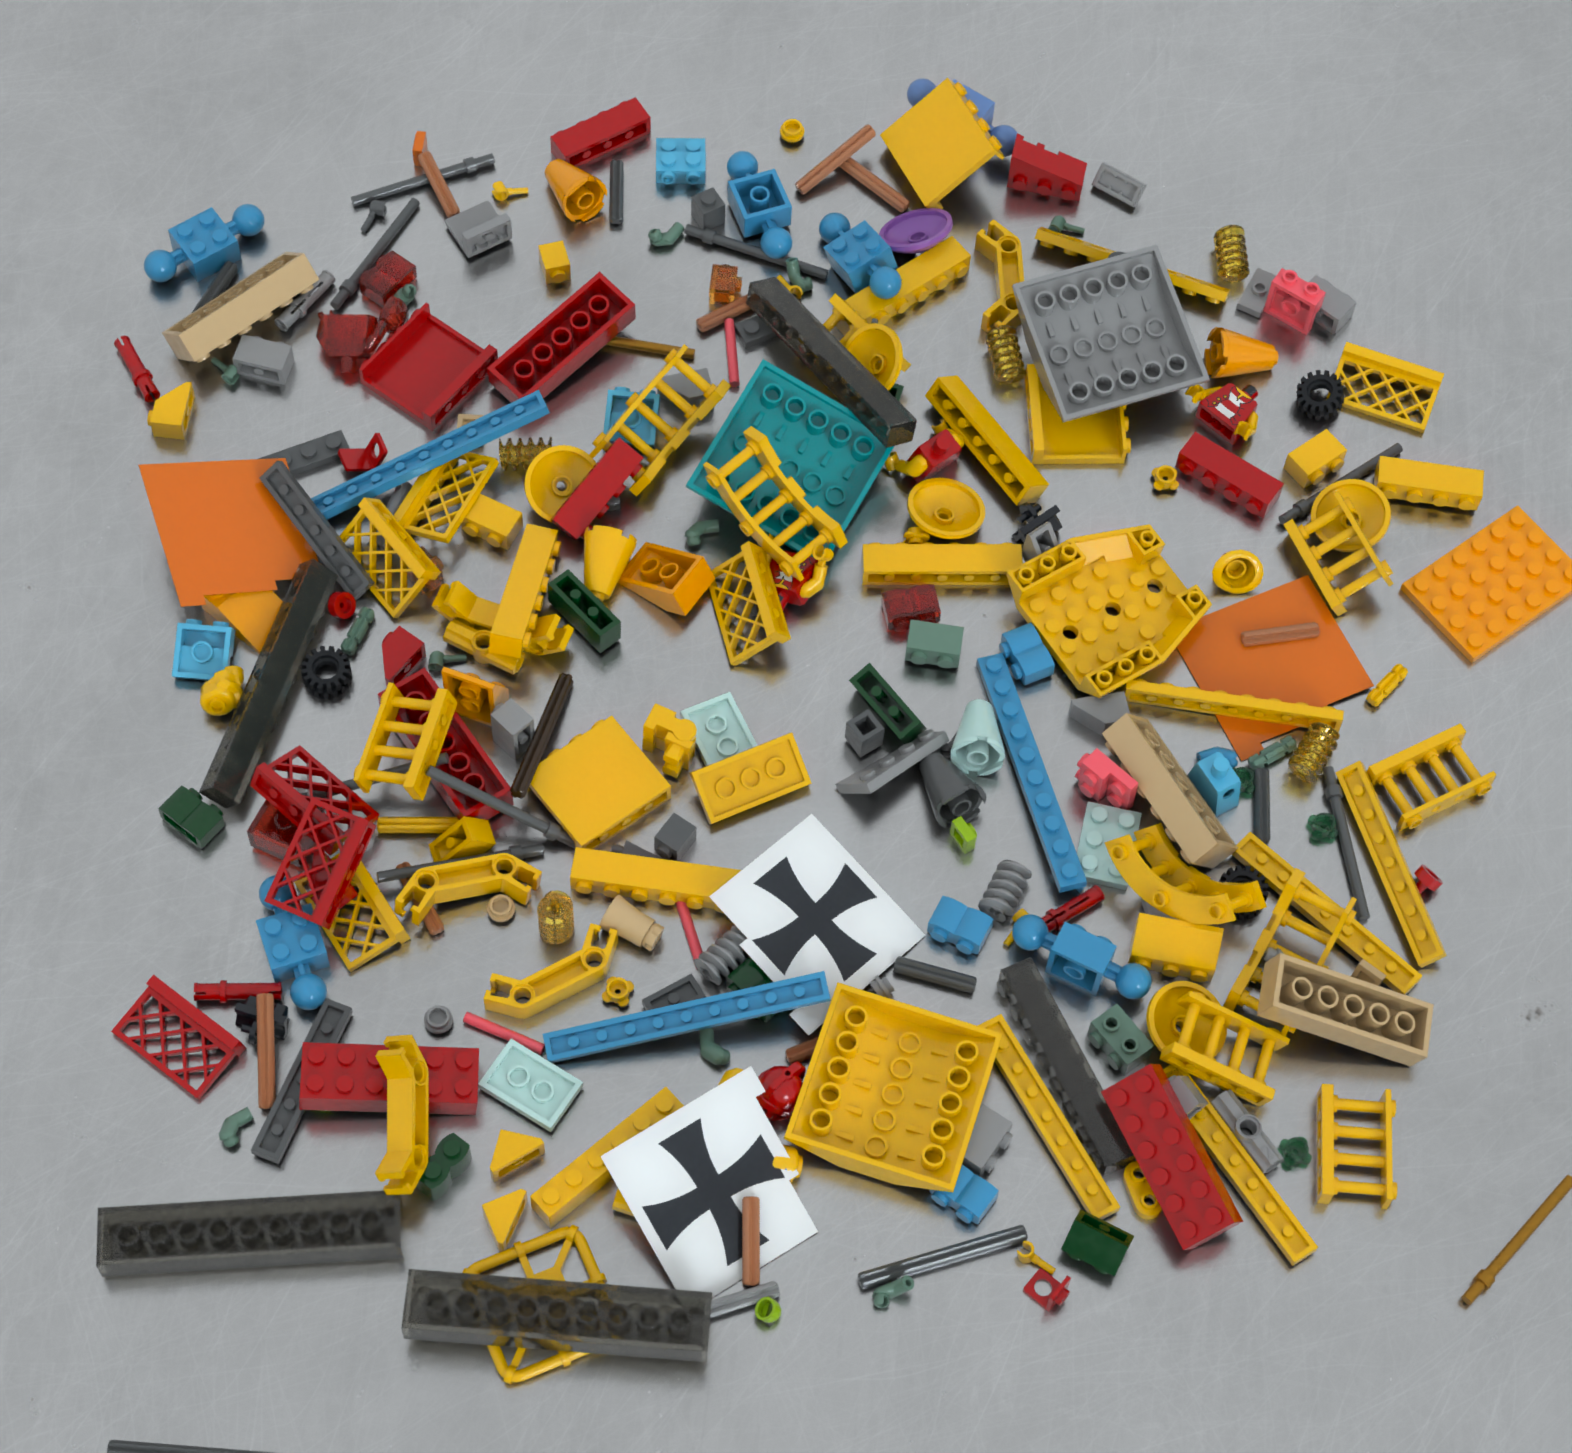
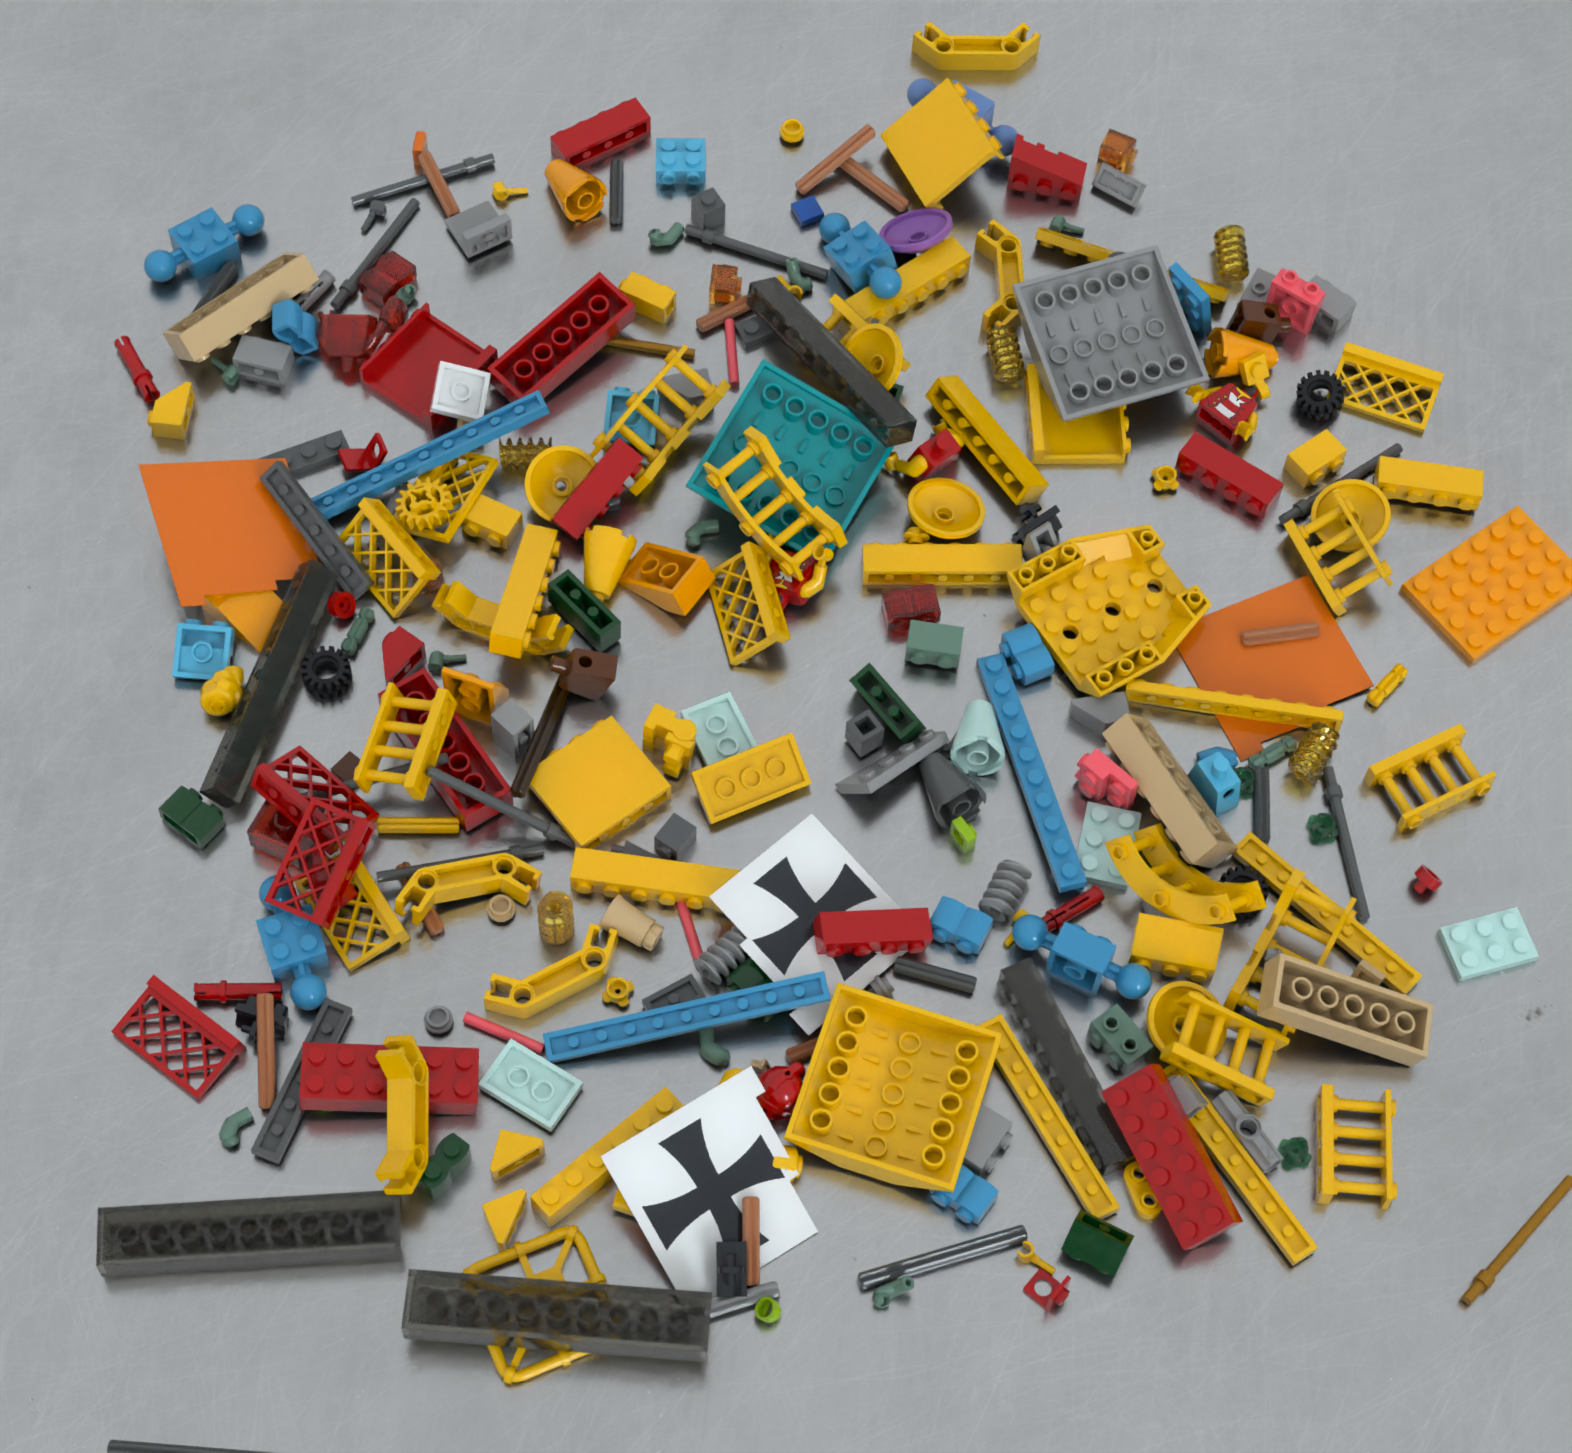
yellow slope [429,816,496,862] -> none
yellow piece [443,619,525,675] -> none
yellow brick [538,240,571,284] -> none
dark azure brick [727,151,792,259] -> none
yellow hat [1212,549,1264,594] -> none
yellow plate [1335,760,1447,968] -> none
none -> dark azure brick [272,299,318,355]
none -> reddish brown tile [330,751,361,782]
none -> yellow gear [395,477,454,531]
none -> white plate [430,361,491,422]
none -> reddish brown torso [548,648,618,701]
none -> yellow brick [618,272,676,324]
none -> black hips [716,1241,747,1297]
none -> tan piece [750,1058,771,1073]
none -> blue tile [791,195,824,227]
none -> red brick [813,908,933,957]
none -> yellow piece [912,21,1041,70]
none -> clear orange brick [1097,129,1138,172]
none -> dark azure plate [1169,262,1212,337]
none -> reddish brown torso [1226,299,1291,344]
none -> yellow plate [1238,351,1270,400]
none -> light aqua plate [1438,907,1539,981]

